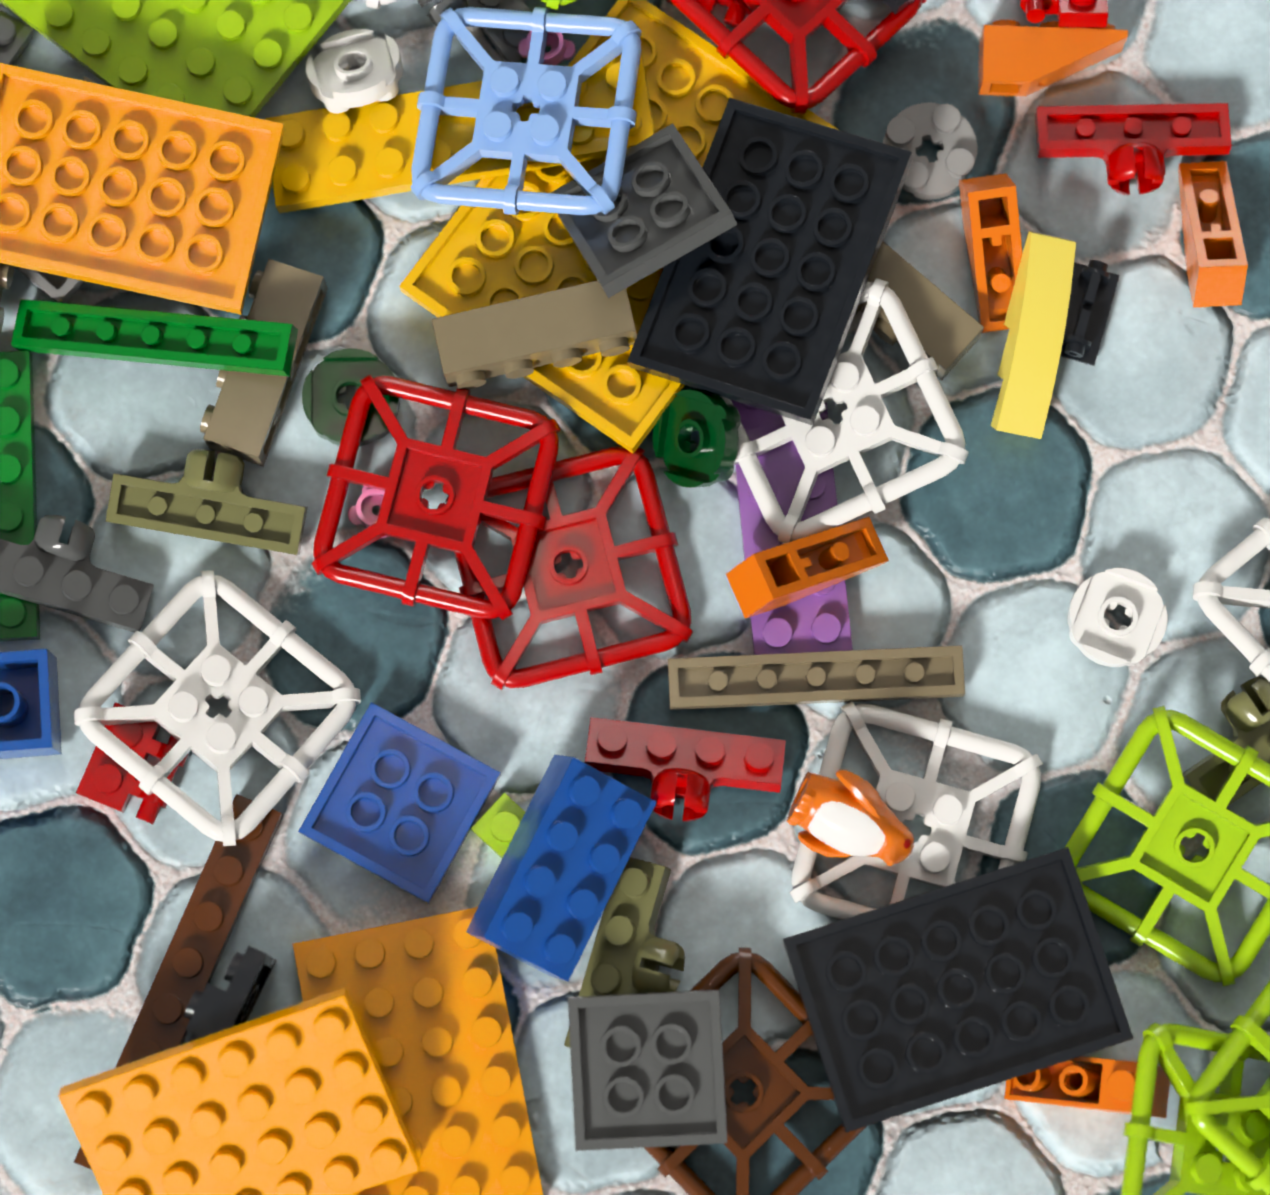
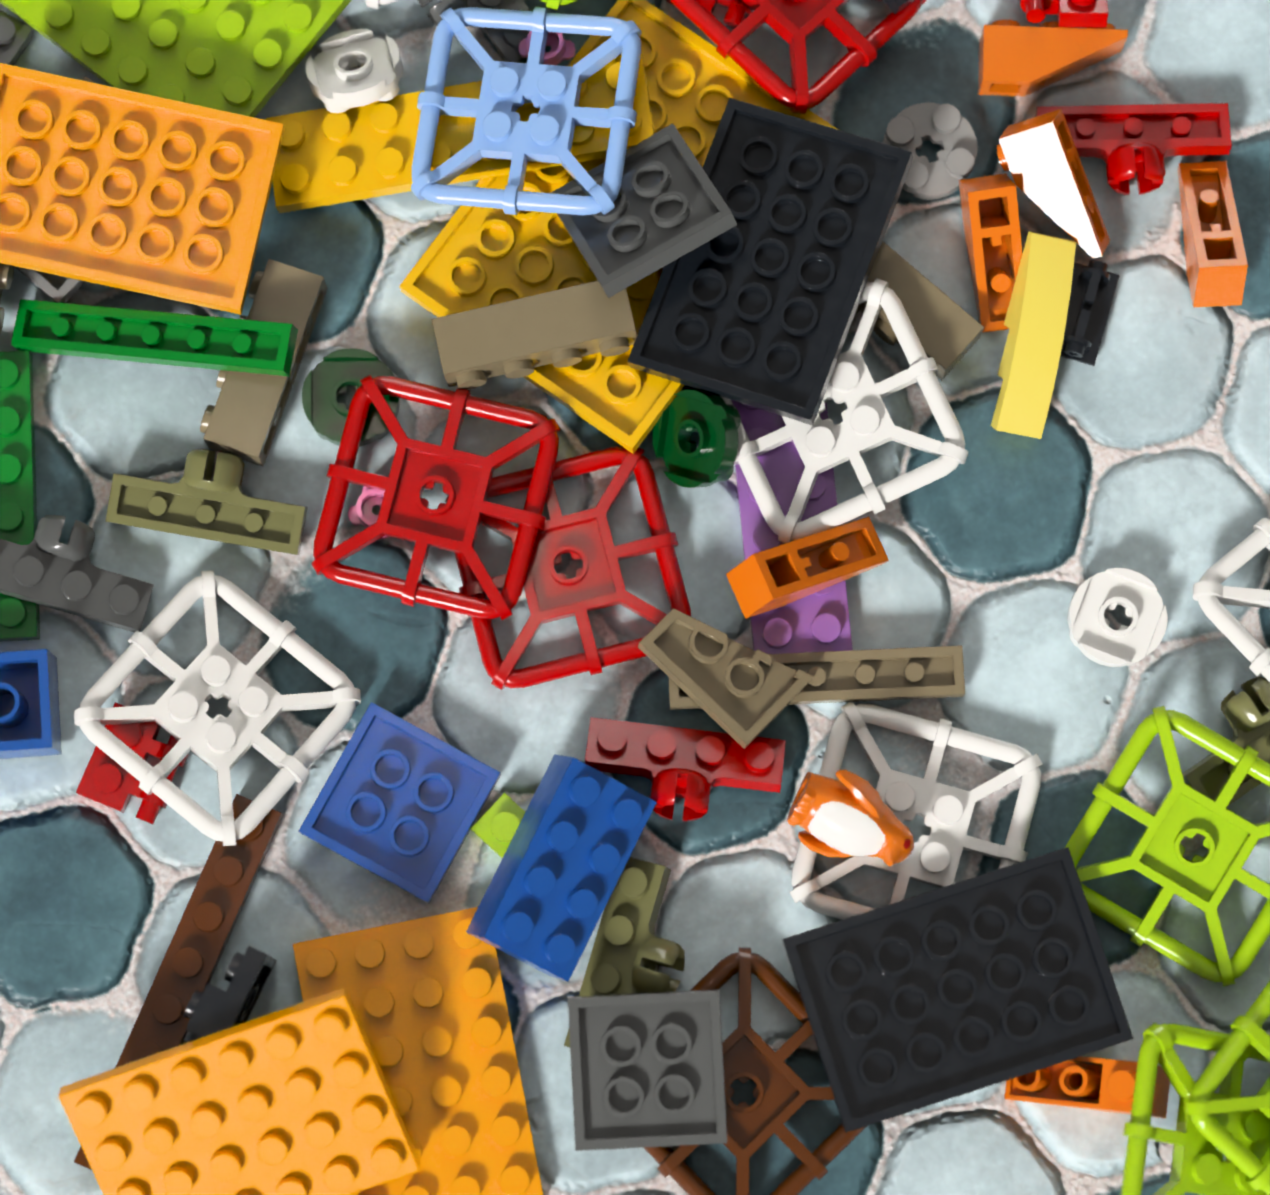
none -> dark tan wing [638,608,814,749]
none -> slope [997,109,1110,259]

